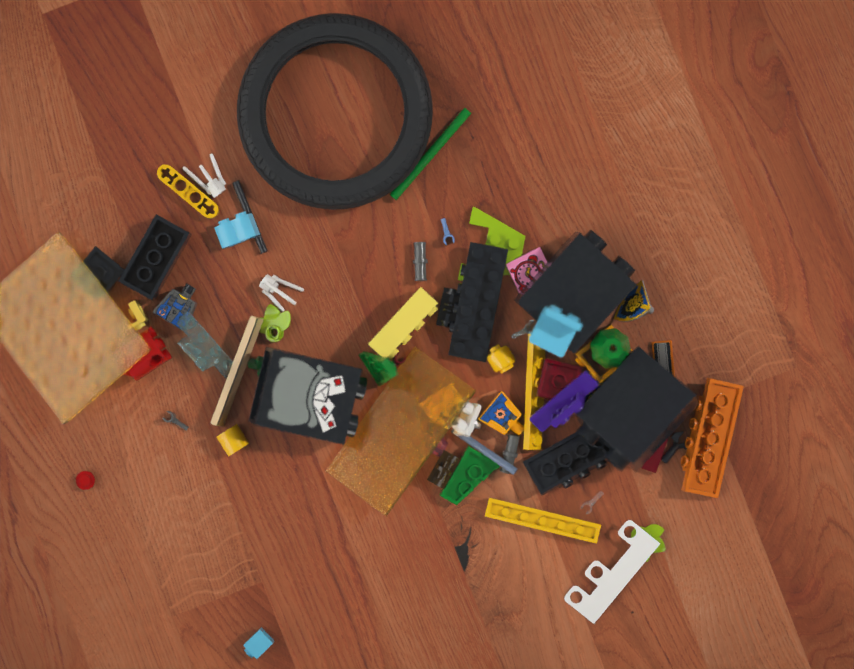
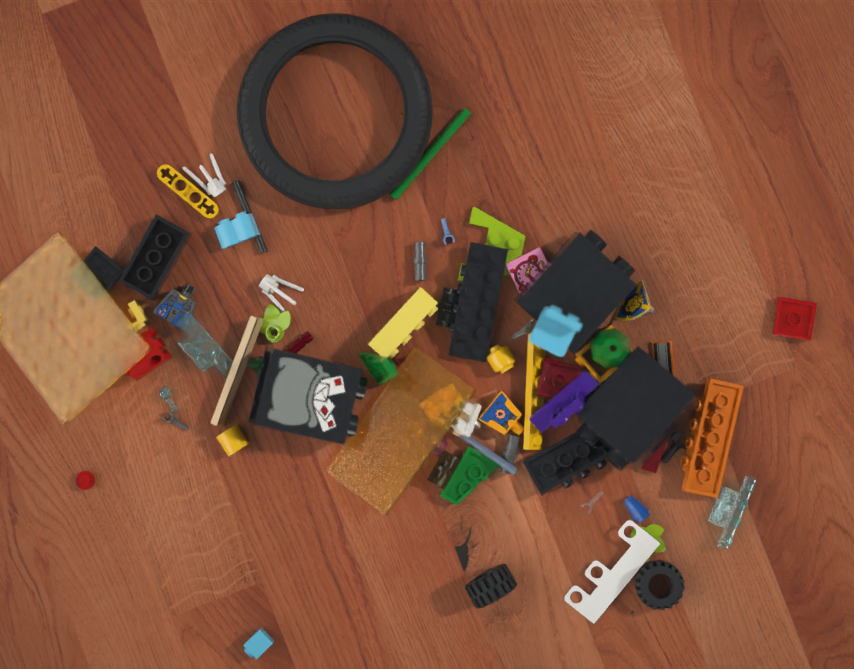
yellow plate [485,497,601,544] -> none
none -> clear light blue hand [160,386,178,413]
none -> dark red axle [284,332,314,353]
none -> black tyre [464,564,518,609]
none -> blue cone [623,495,651,524]
none -> black tyre [635,560,685,610]
none -> clear light blue bracket [708,475,756,550]
none -> red plate [772,297,817,341]

